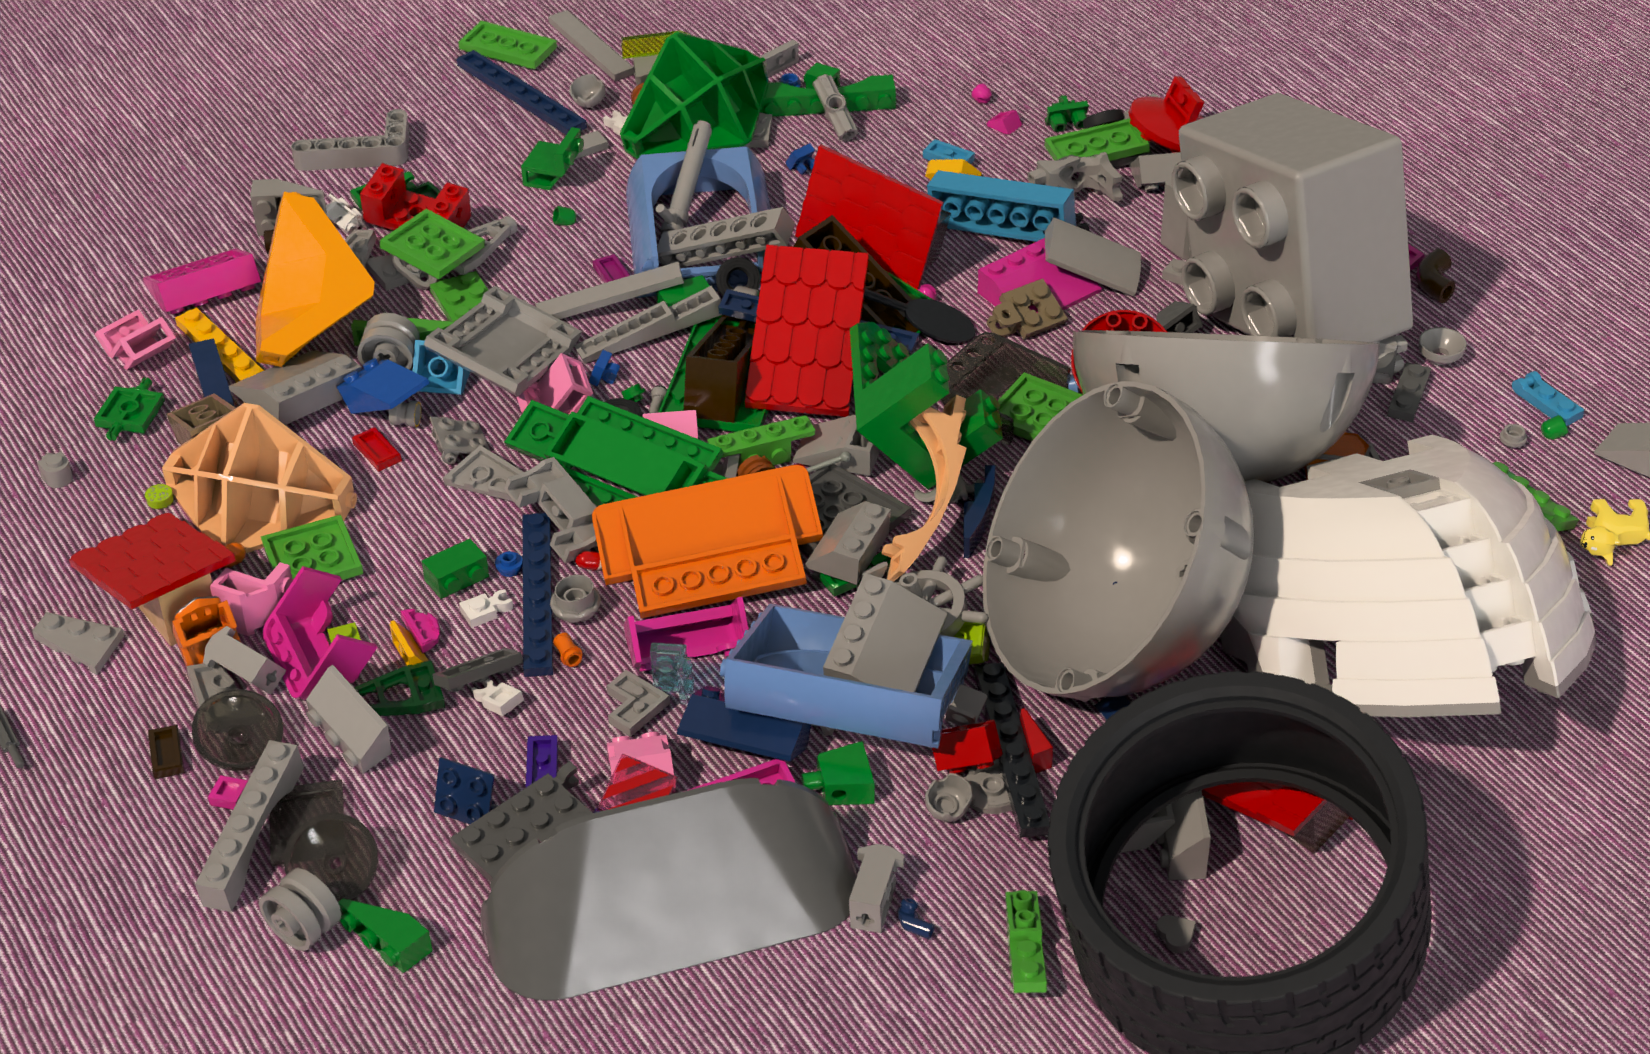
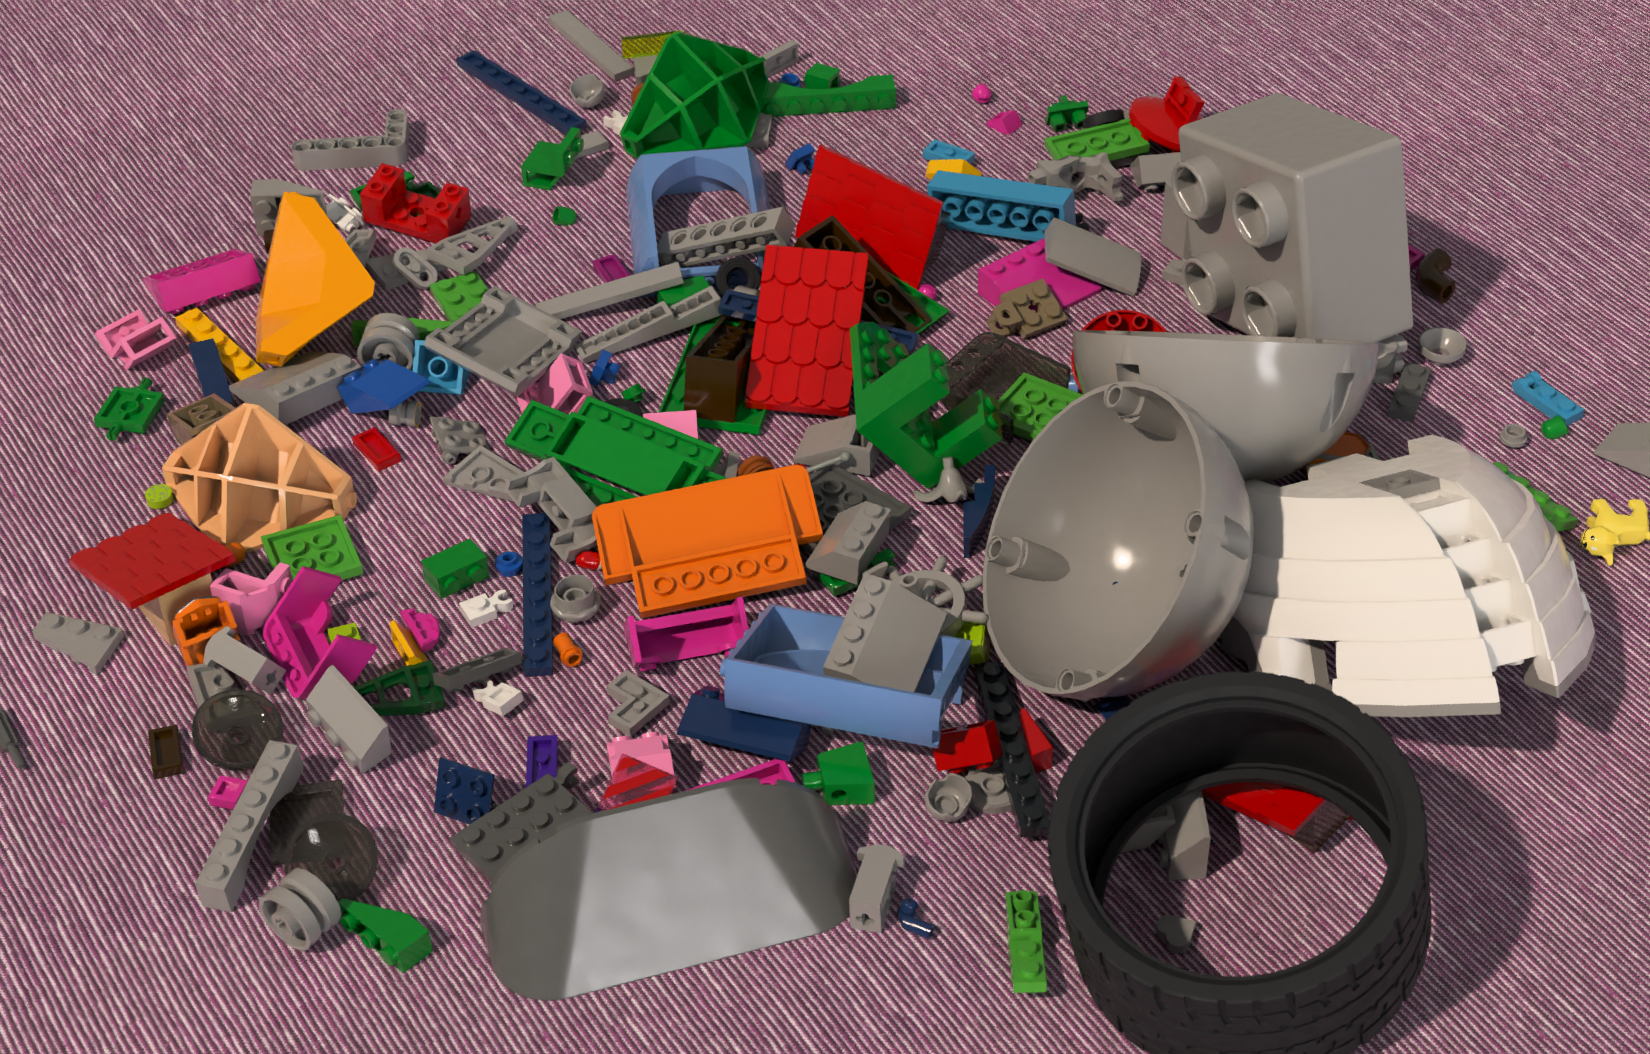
light grey plate [37,451,73,488] -> none
bright green plate [380,209,485,279] -> none
bright green plate [458,20,557,69] -> none
light grey piece [649,385,667,413] -> none
clear light blue bracket [650,643,694,704] -> none
light grey cylinder [656,121,712,236] -> none
bright green bracket [707,415,815,468] -> none
light grey piece [813,74,858,142] -> none
black piece [864,288,976,344] -> none
light nougat slope [882,395,966,582] -> none
light grey bracket [945,685,987,726] -> none
dark grey slope [1156,301,1203,333] -> none

